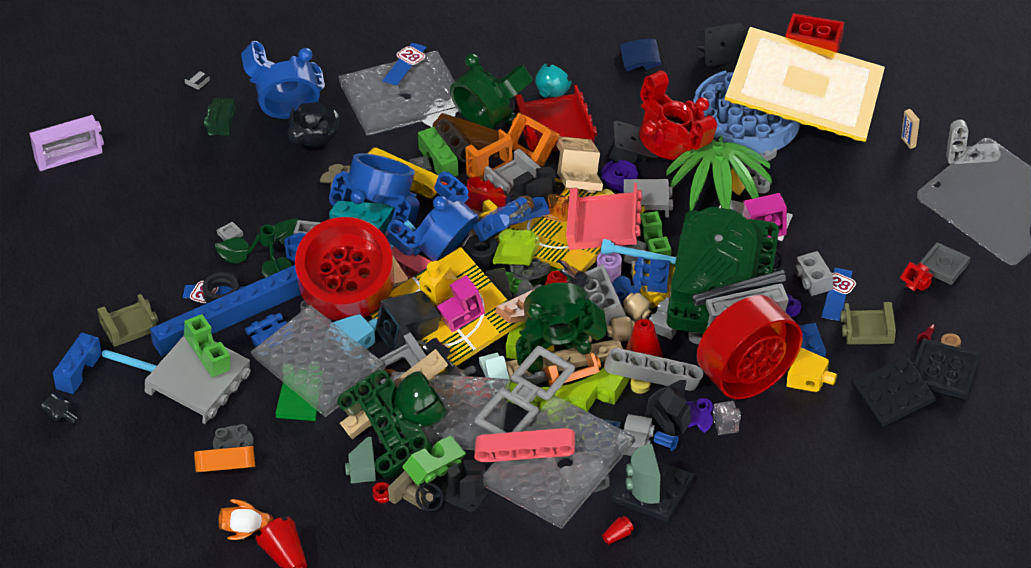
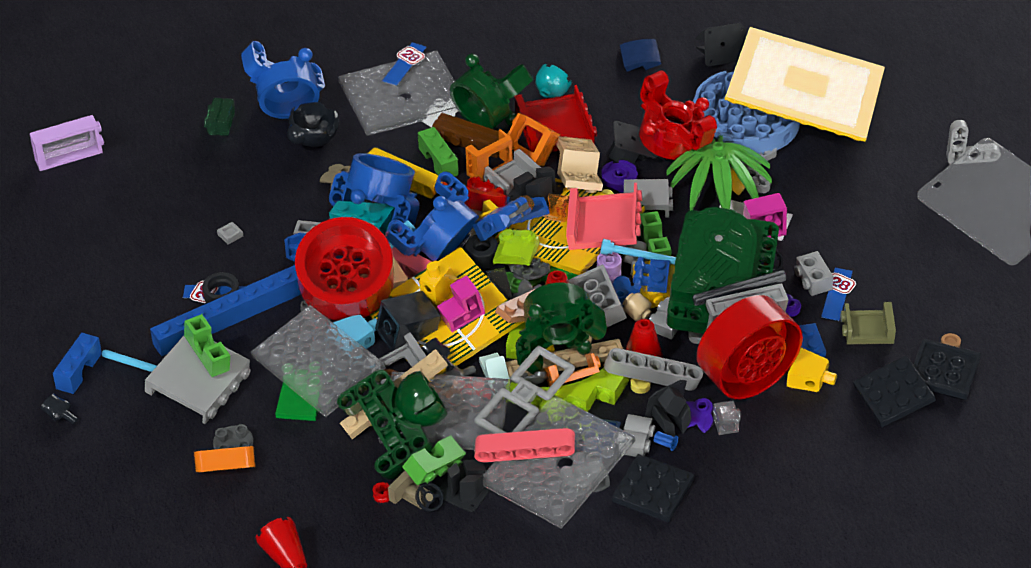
olive panel [97,294,158,347] -> none
light grey tile [185,70,210,90] -> none
dark green plant [215,218,298,278] -> none
animal [218,499,273,540] -> none
blue plate [245,313,296,353] -> none
sand green slope [345,437,376,483] -> none
flat silver tile [409,156,432,172] -> none
clear smoke beam [436,119,471,164] -> none
black plate [556,260,590,287] -> none
red cone [602,516,634,545] -> none
tan head [607,316,635,342] -> none
sand green brick [626,444,660,503] -> none
red brick [785,13,844,53] -> none
red brick [900,262,933,291] -> none
tan tile [901,109,920,149] -> none
dark red piece [917,324,935,344] -> none
dark grey plate [920,243,971,285] -> none

